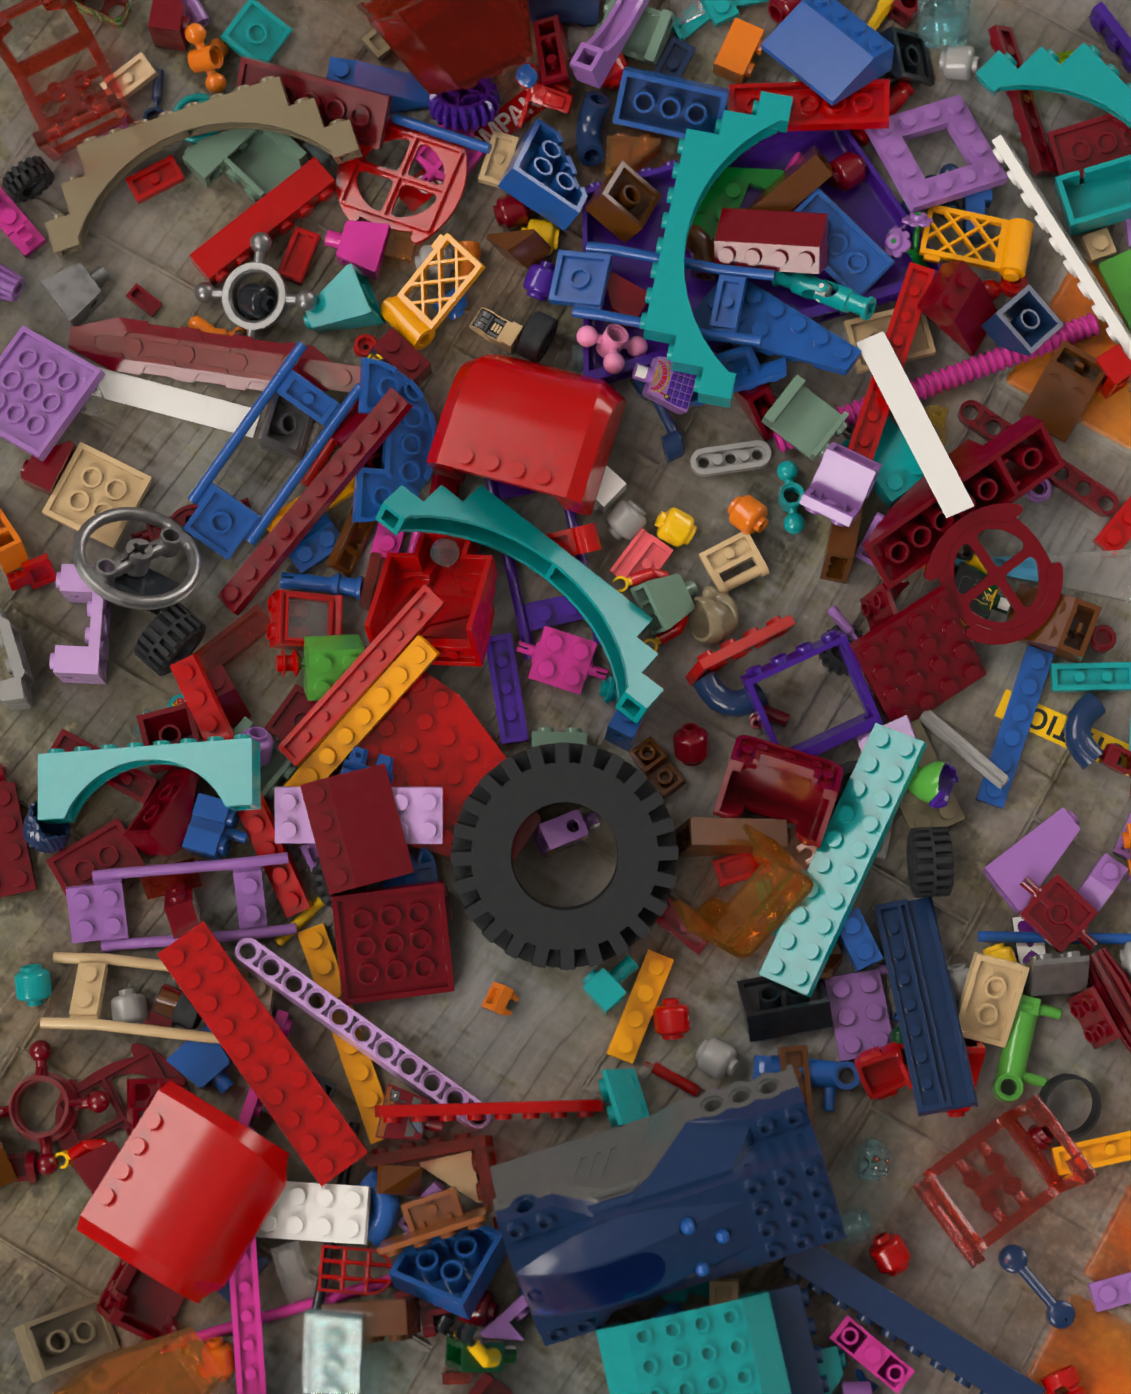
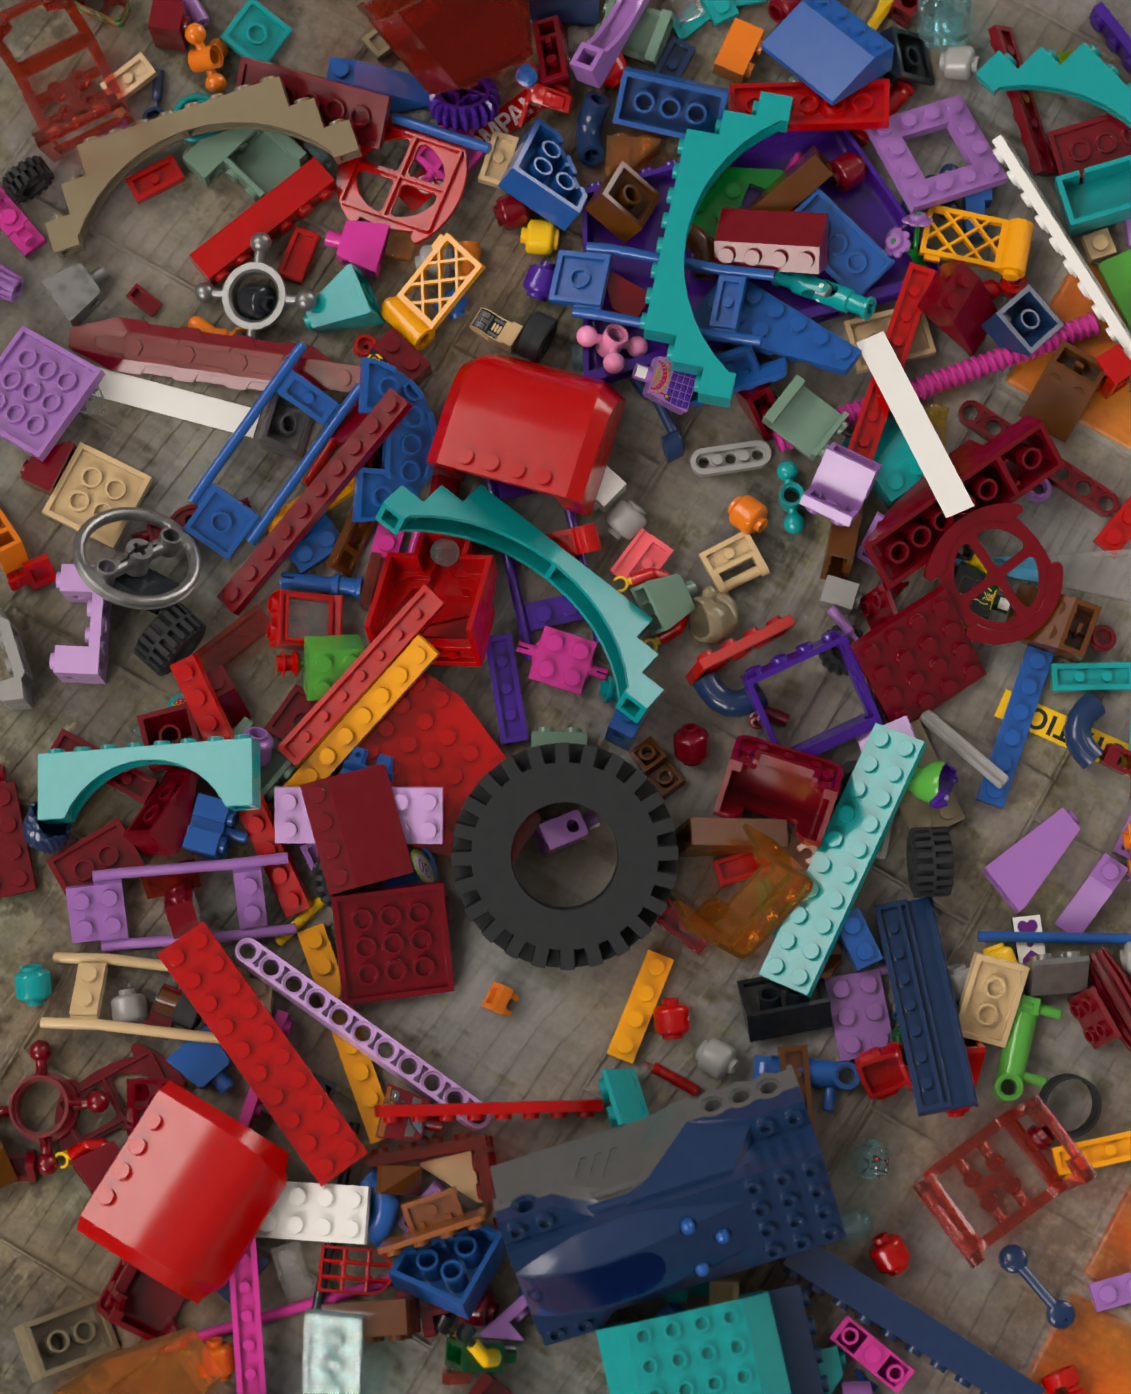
reddish brown slope [487,229,551,269] -> none
teal brick [583,955,639,1016] -> none
yellow head [654,507,697,548] -> none
dark red plate [1018,873,1099,953] -> none
none -> sticker [411,849,436,883]
none -> light grey brick [818,575,862,615]

